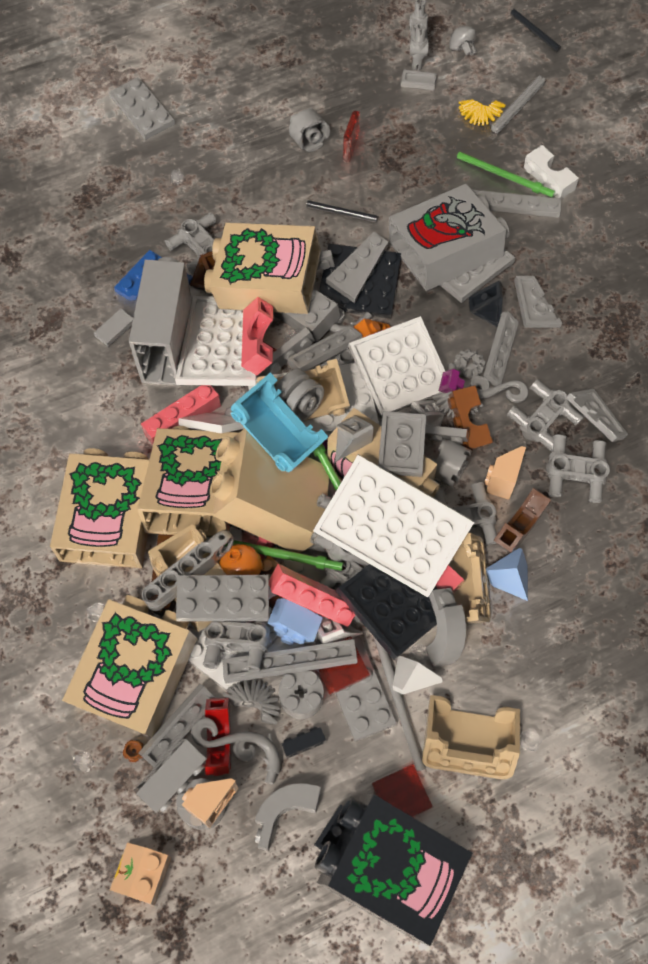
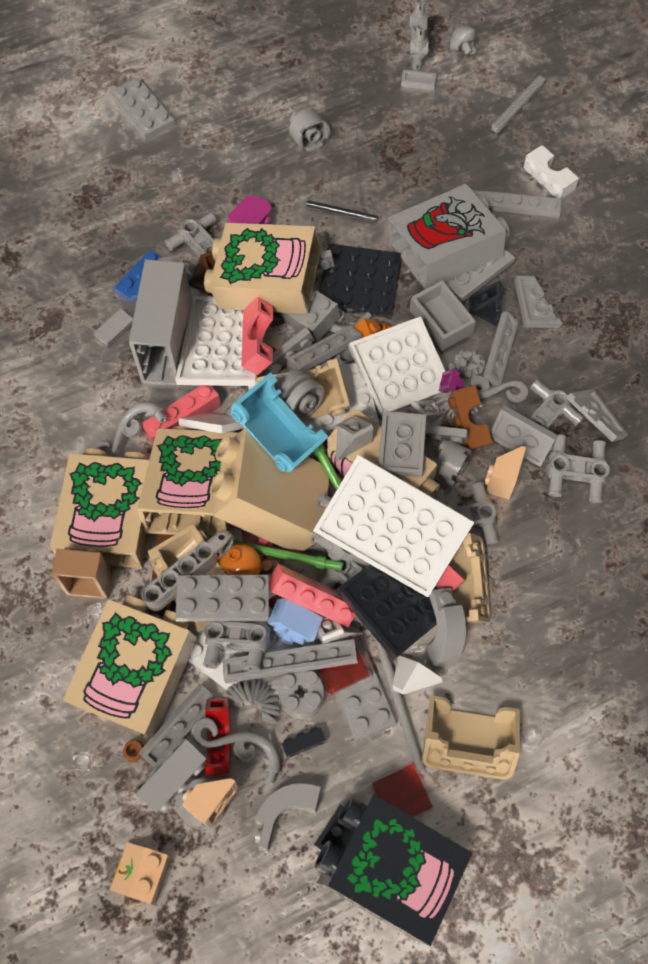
light grey wing [326,232,388,303] -> none
clear red tile [343,111,360,163] -> none
bright green bar [457,152,556,198] -> none
yellow hair [459,99,506,126] -> none
light blue slope [486,548,528,601] -> none
reddish brown arch [494,488,551,553] -> none
black bar [510,9,561,52] -> none
none -> medium nougat piece [51,547,112,599]
none -> light grey plant [94,400,167,457]
none -> dark pink brick [228,195,271,224]
none -> light grey piece [409,280,476,351]
none -> light grey plate [490,405,558,467]

